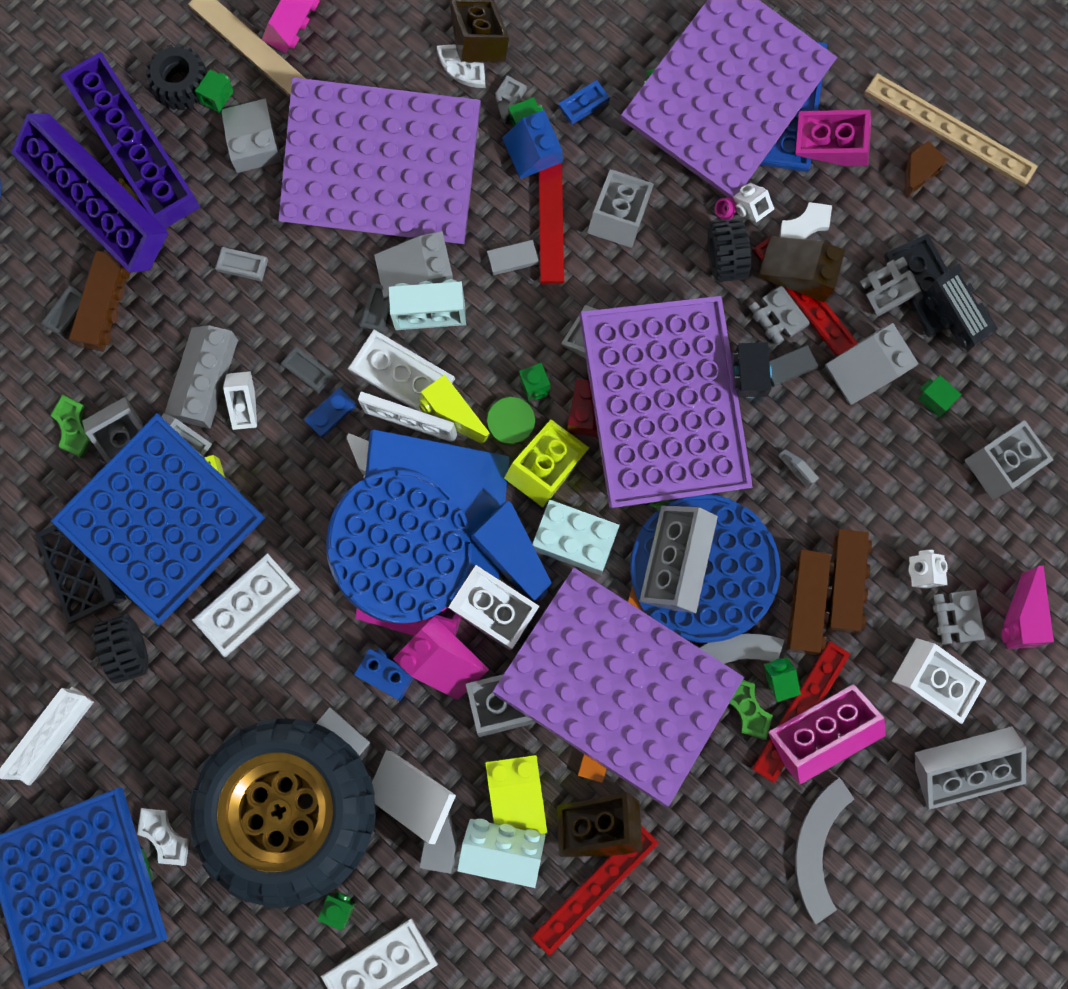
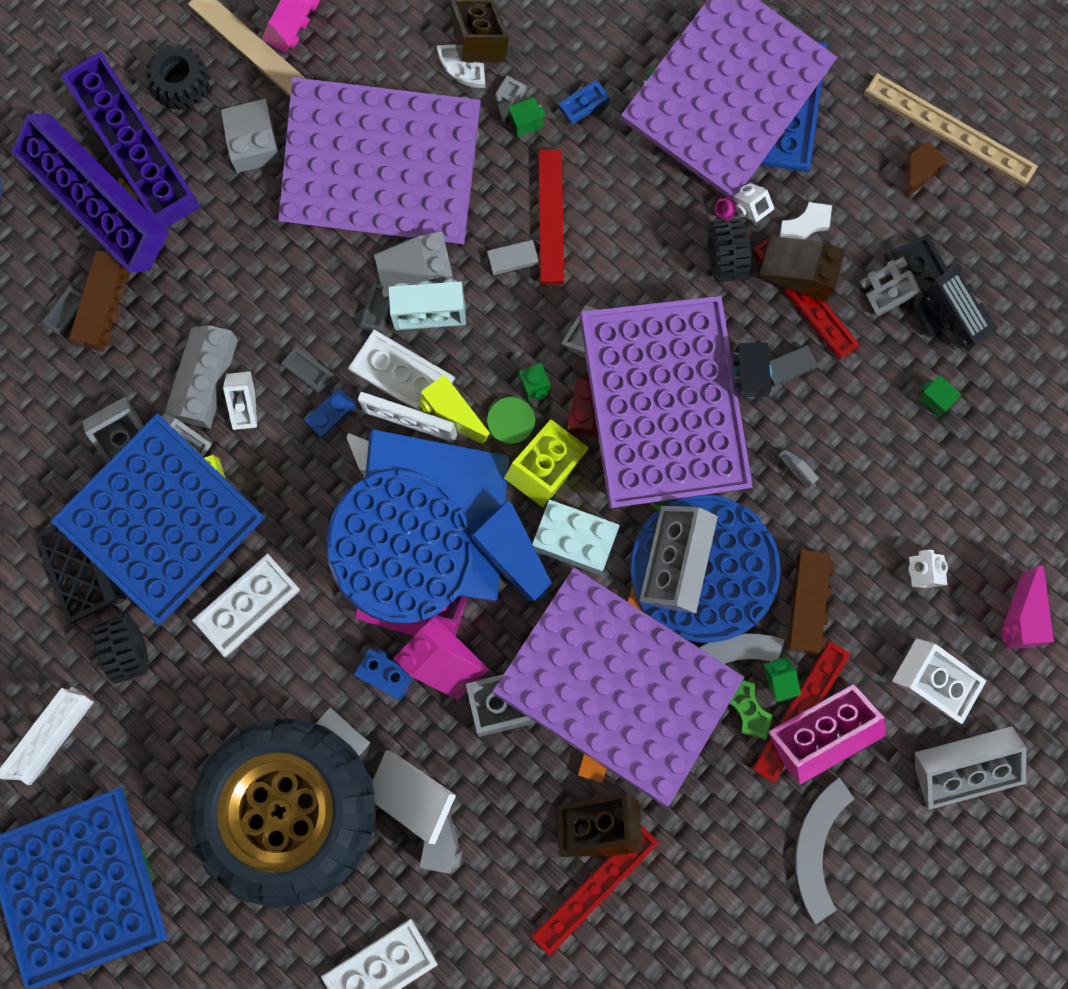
bright green tile [50,395,92,459] -> none
white tile [137,808,190,866] -> none
green brick [195,70,234,113] -> none
light grey tile [215,247,268,282] -> none
green brick [317,891,356,931] -> none
white slope [448,565,539,650] -> none
light aqua brick [457,819,545,888] -> none
neon yellow slope [485,755,547,834] -> none
blue slope [502,110,563,179] -> none
light grey slope [587,169,654,248] -> none
light grey plate [749,286,810,345] -> none
dark pink slope [796,110,871,166] -> none
light grey slope [825,323,918,405] -> none
reddish brown brick [826,529,872,634] -> none
light grey plate [933,590,985,645] -> none
light grey slope [965,420,1053,500] -> none

